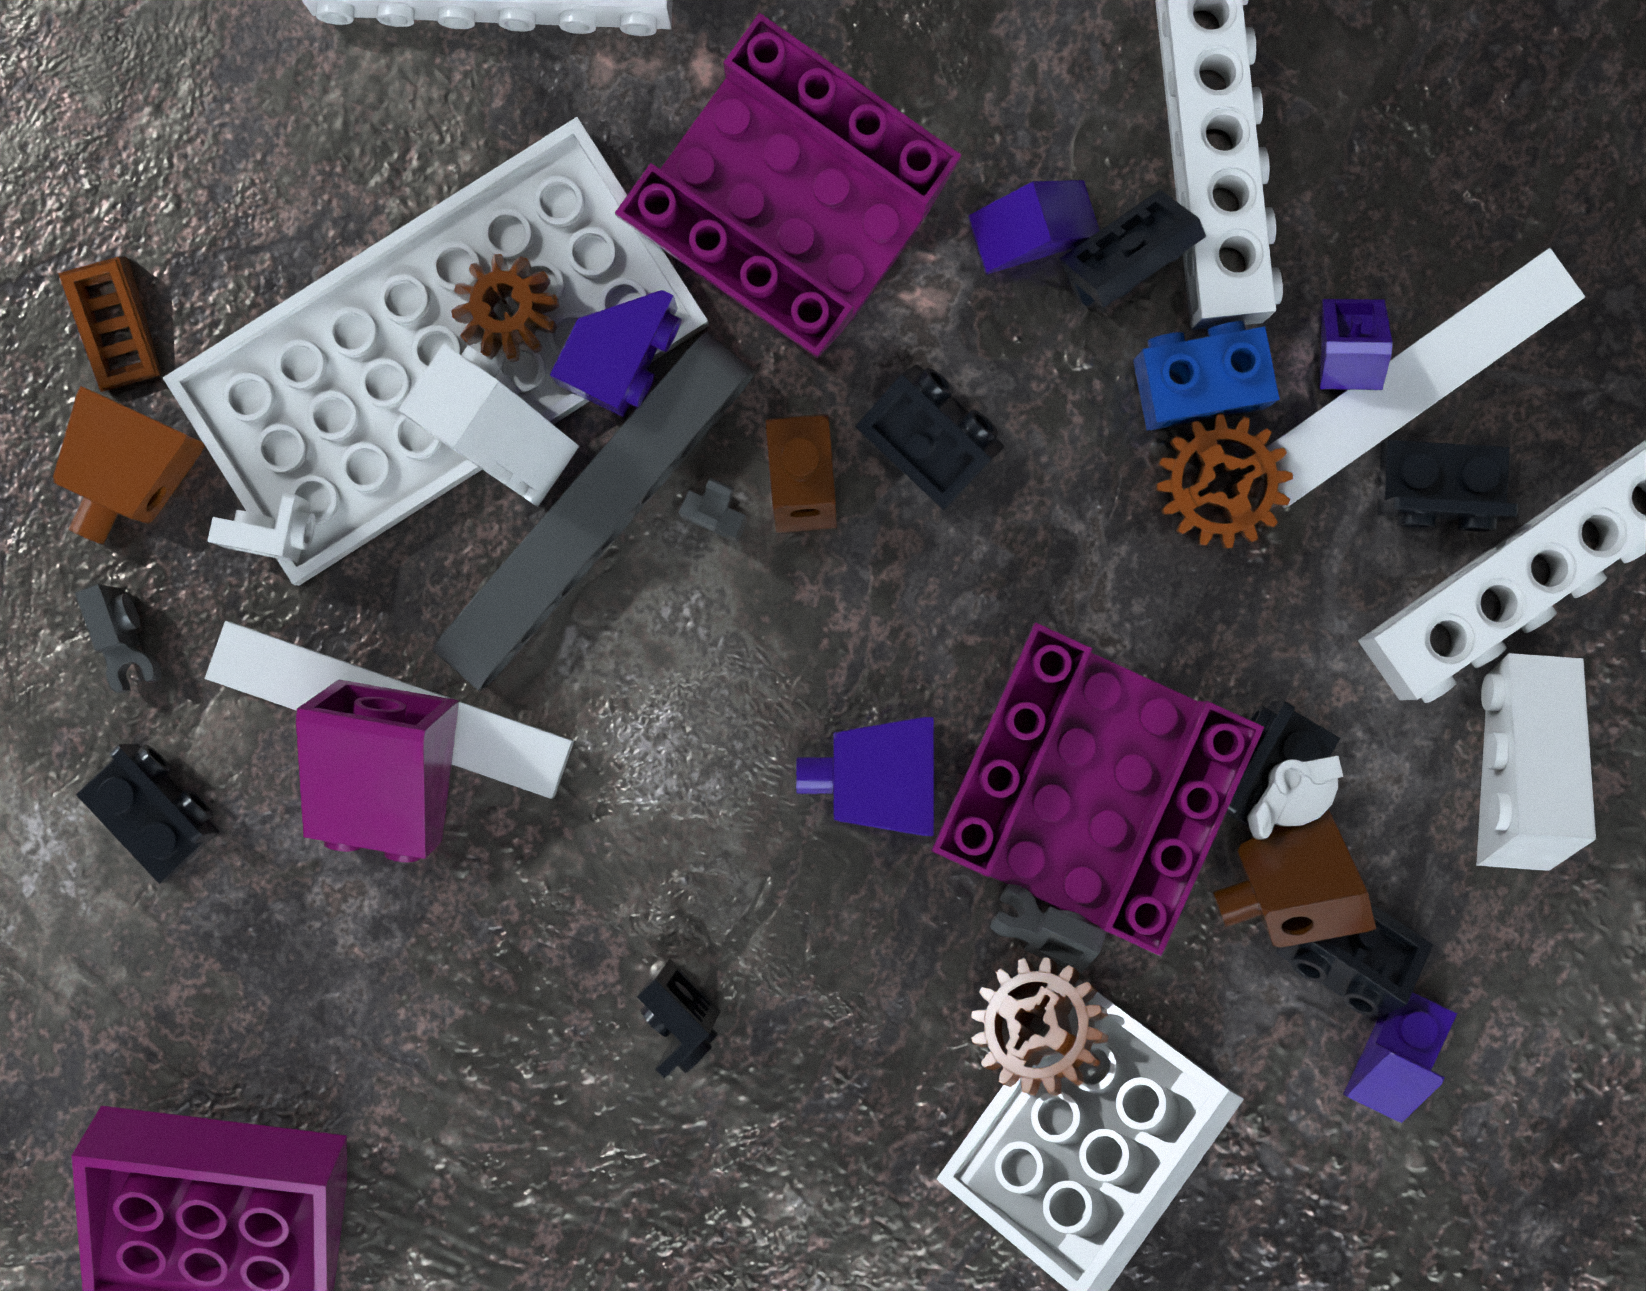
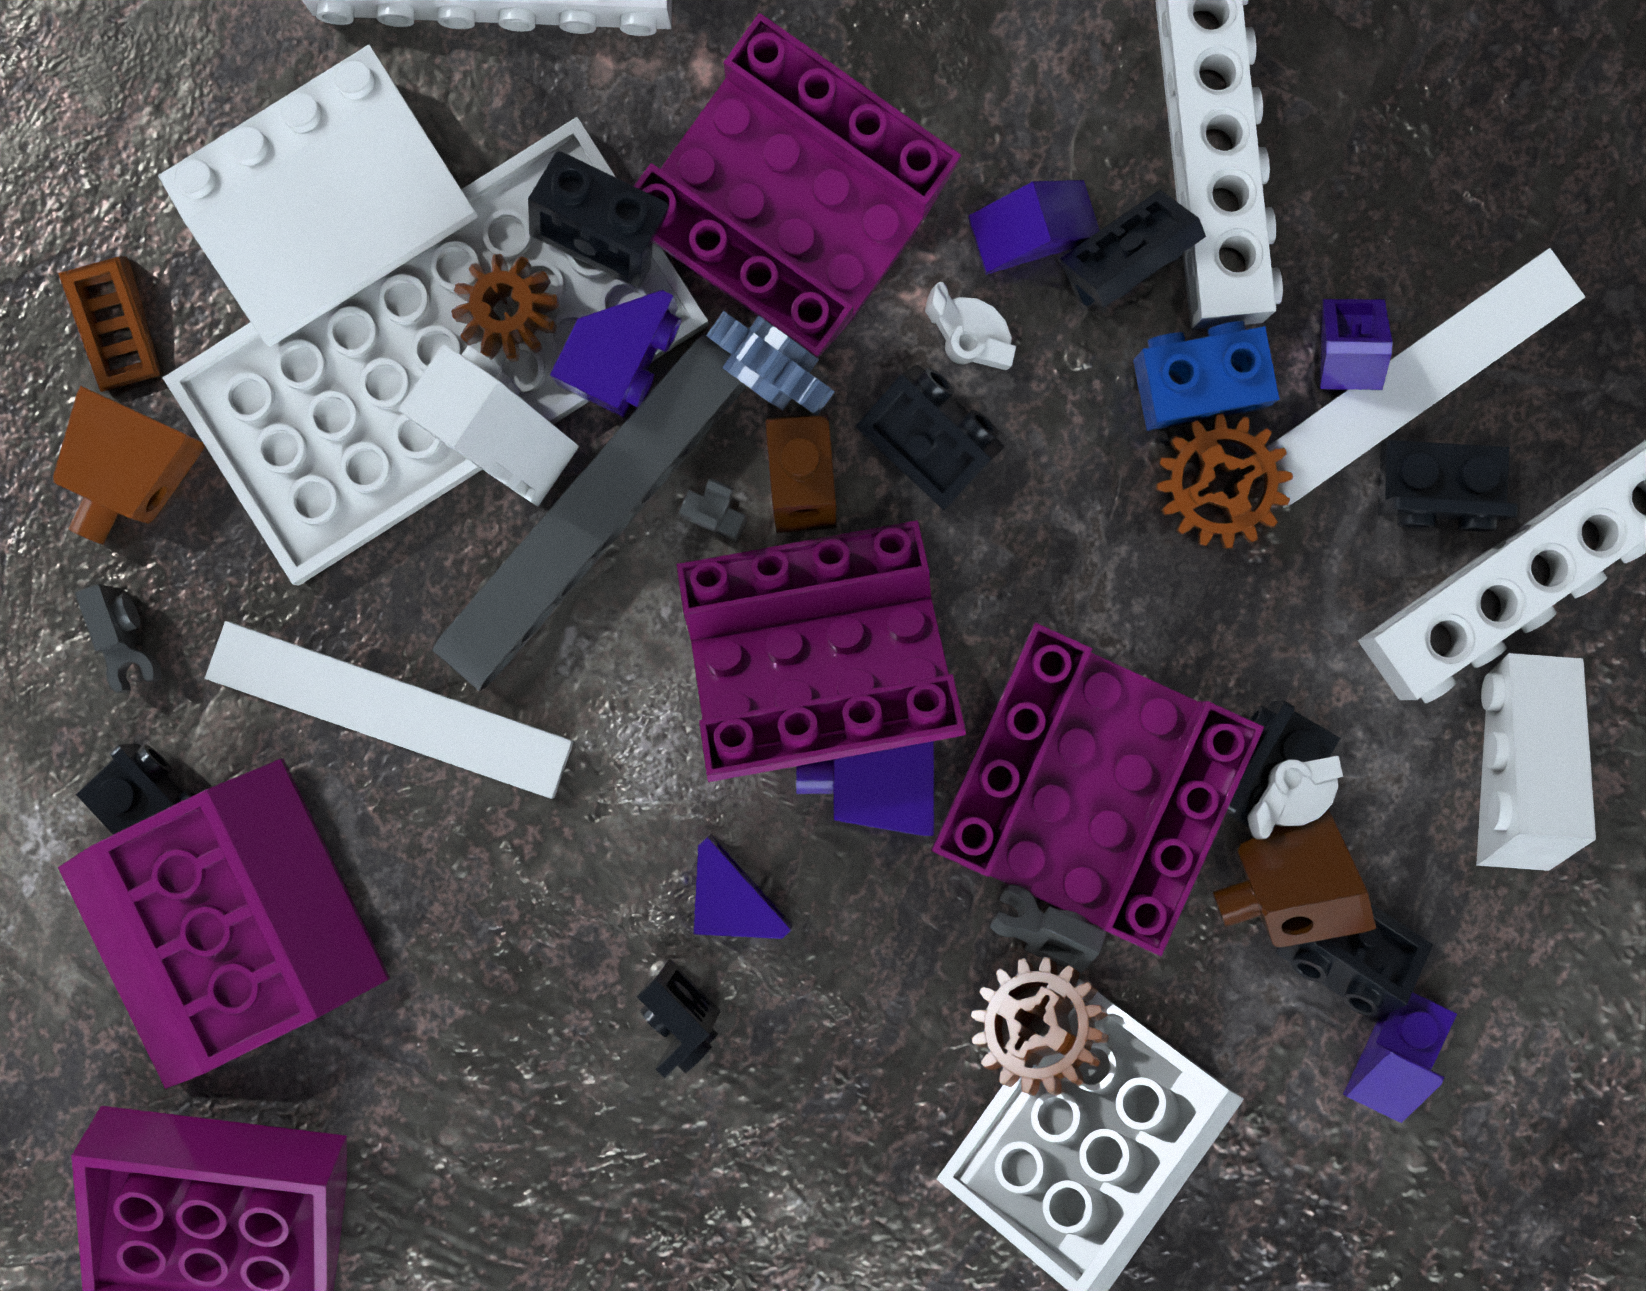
white bracket [207,493,315,563] -> none
magenta slope [296,679,459,862] -> none
none -> magenta slope [58,758,390,1089]
none -> white slope [158,45,478,348]
none -> black bracket [528,151,668,289]
none -> magenta slope [676,520,966,782]
none -> dark purple slope [694,834,792,939]
none -> sand blue gear [706,311,835,416]
none -> white piece [925,282,1016,370]

